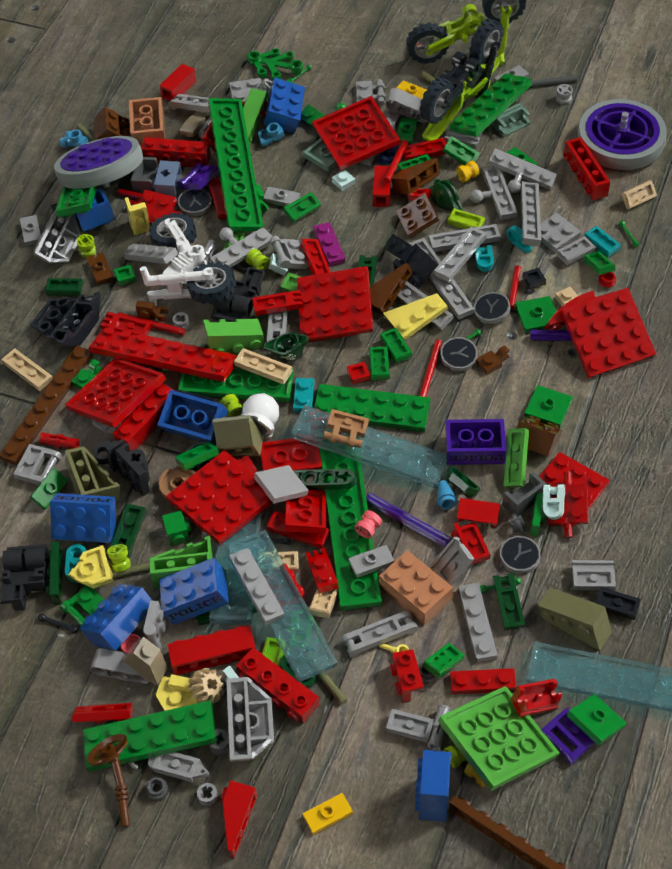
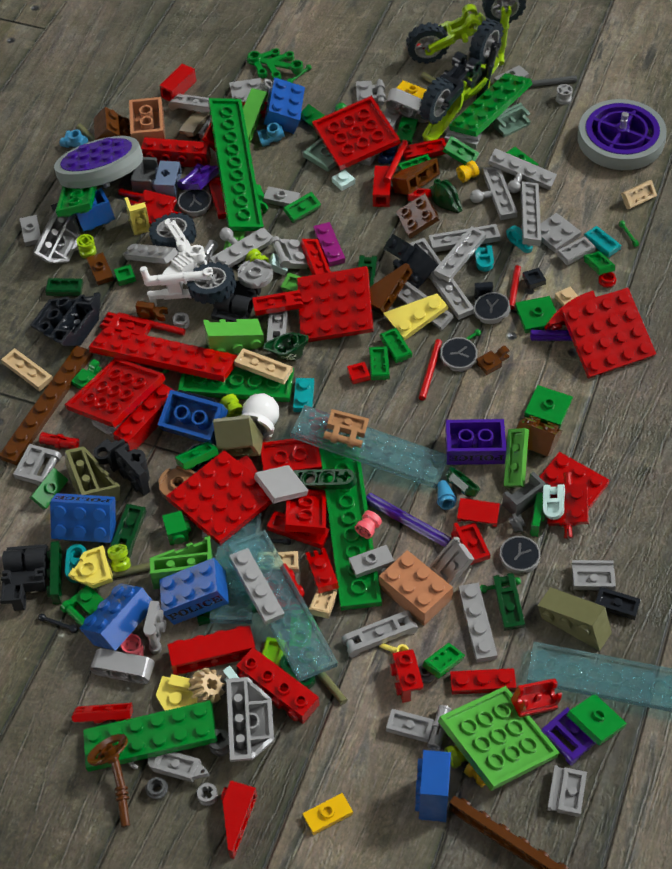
dark tan slope [122,637,168,686] -> none
green plate [313,384,431,432] -> none
lime tile [447,208,486,229] -> none
red brick [563,137,610,201] -> none
none -> light grey tile [238,259,273,289]
none -> black tile [474,282,493,300]
none -> light grey plate [547,765,587,817]

